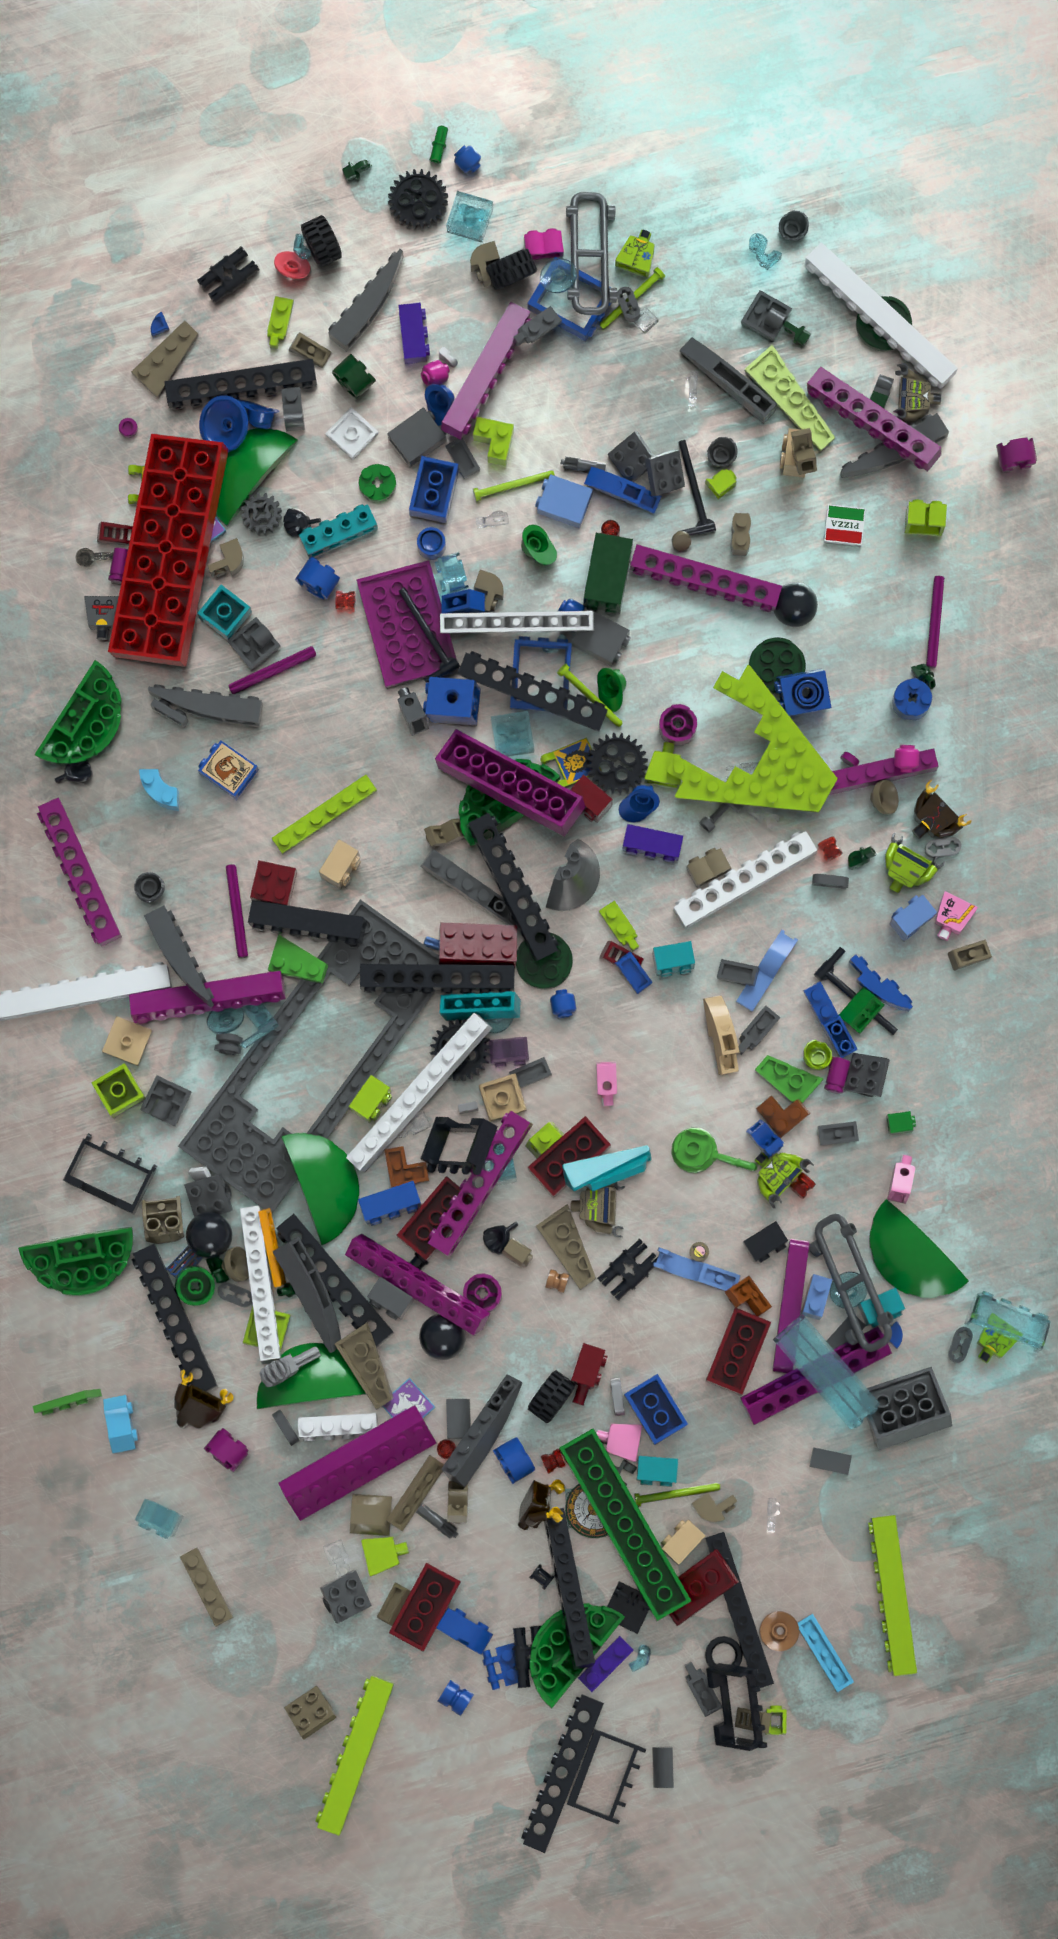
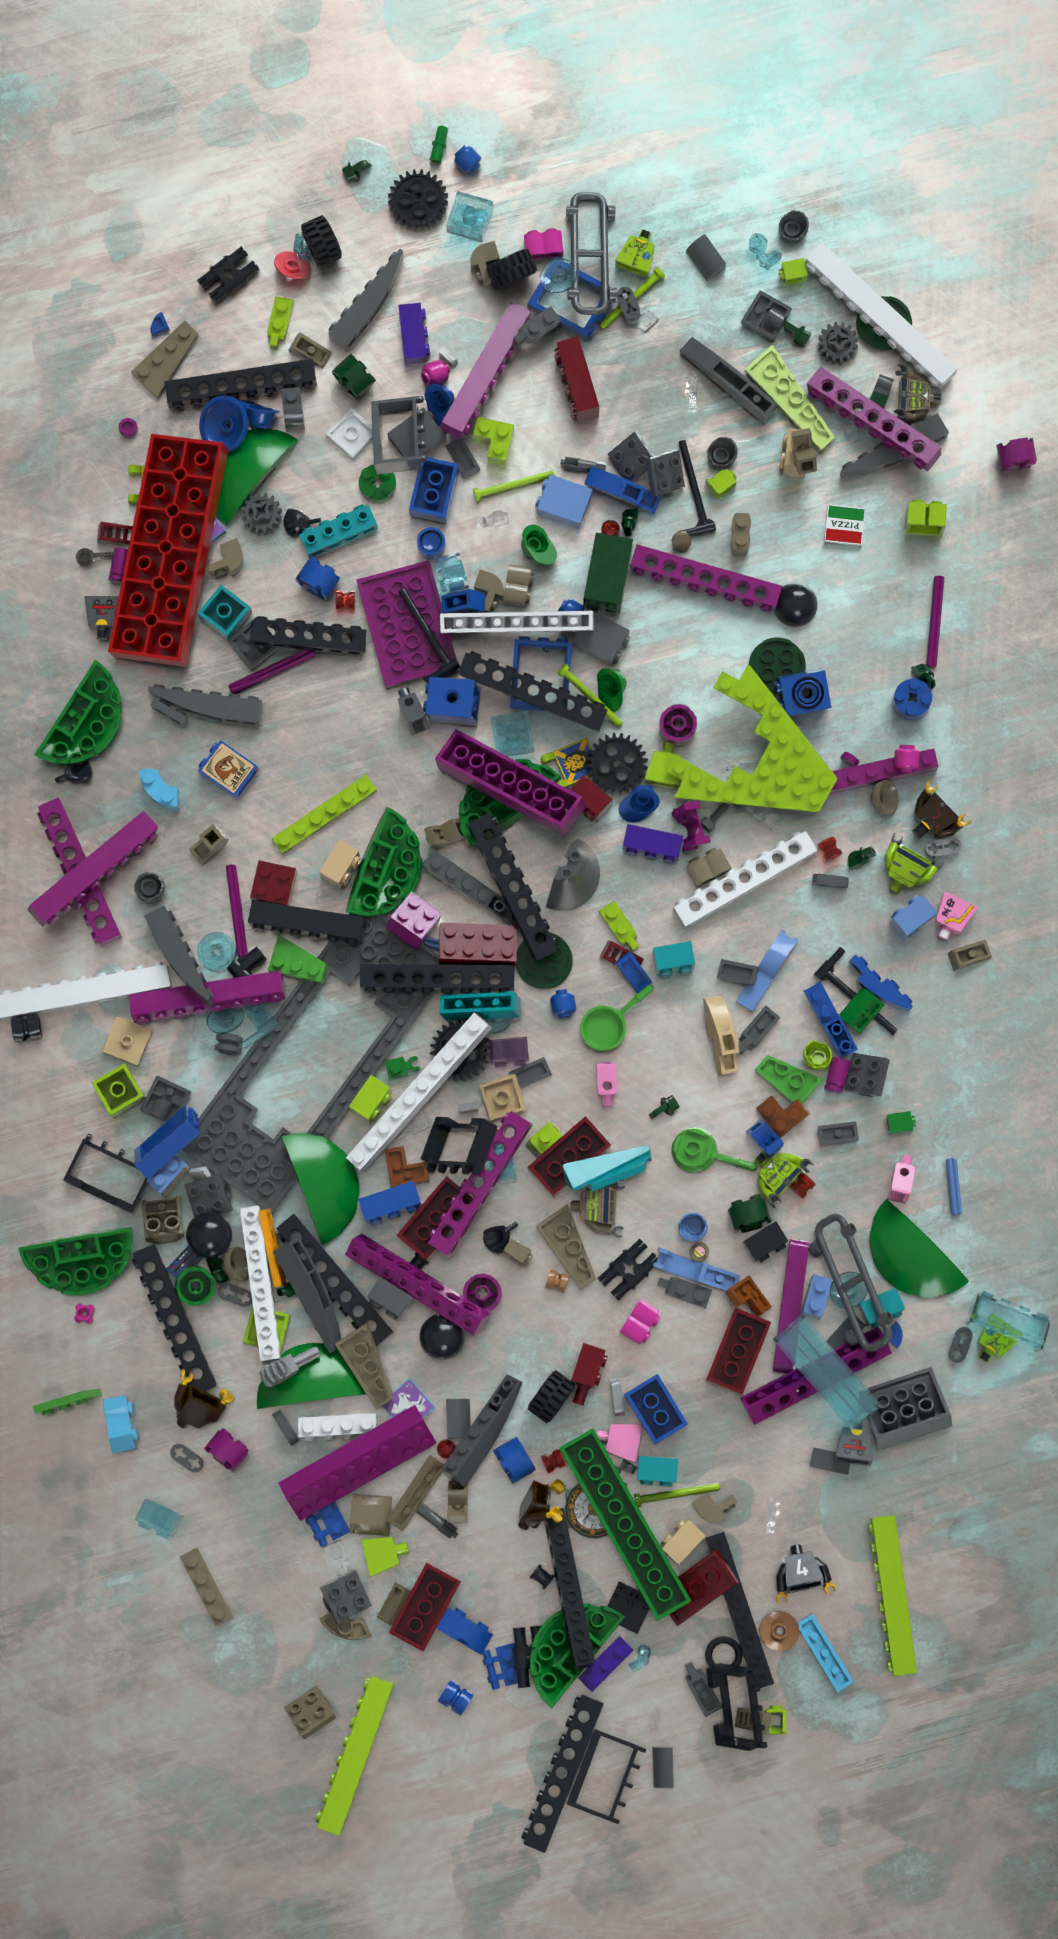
none -> black wheel [11,1014,42,1043]
none -> magenta brick [27,810,159,927]
none -> dark pink plate [74,1303,95,1324]
none -> blue window [134,1104,200,1179]
none -> medium blue brick [146,1155,191,1197]
none -> dark grey beam [170,1444,204,1473]
none -> dark tan brick [189,824,229,864]
none -> clear light blue brick [197,932,237,973]
none -> black piece [227,946,267,978]
none -> black brick [250,616,367,656]
none -> blue plate [305,1502,350,1547]
none -> dark tan tile [319,1613,372,1640]
none -> green brick [346,807,422,916]
none -> dark grey hinge [371,396,427,474]
none -> green plate [385,1056,420,1080]
none -> brick [386,892,442,950]
none -> dark tan brick [503,564,534,607]
none -> dark red brick [554,336,599,423]
none -> bright green piece [580,985,654,1051]
none -> dark pink brick [620,1299,661,1344]
none -> dark green piece [621,508,638,536]
none -> dark green piece [649,1095,680,1119]
none -> dark grey hinge [657,1277,712,1309]
none -> magenta piece [671,801,711,852]
none -> medium blue hair [678,1212,708,1242]
none -> dark grey brick [686,234,726,281]
none -> dark green brick [728,1194,772,1233]
none -> torso [776,1544,836,1604]
none -> lime brick [778,258,808,286]
none -> dark grey gear [818,322,859,363]
none -> dark grey torso [833,1418,873,1466]
none -> medium blue axle [946,1158,962,1215]

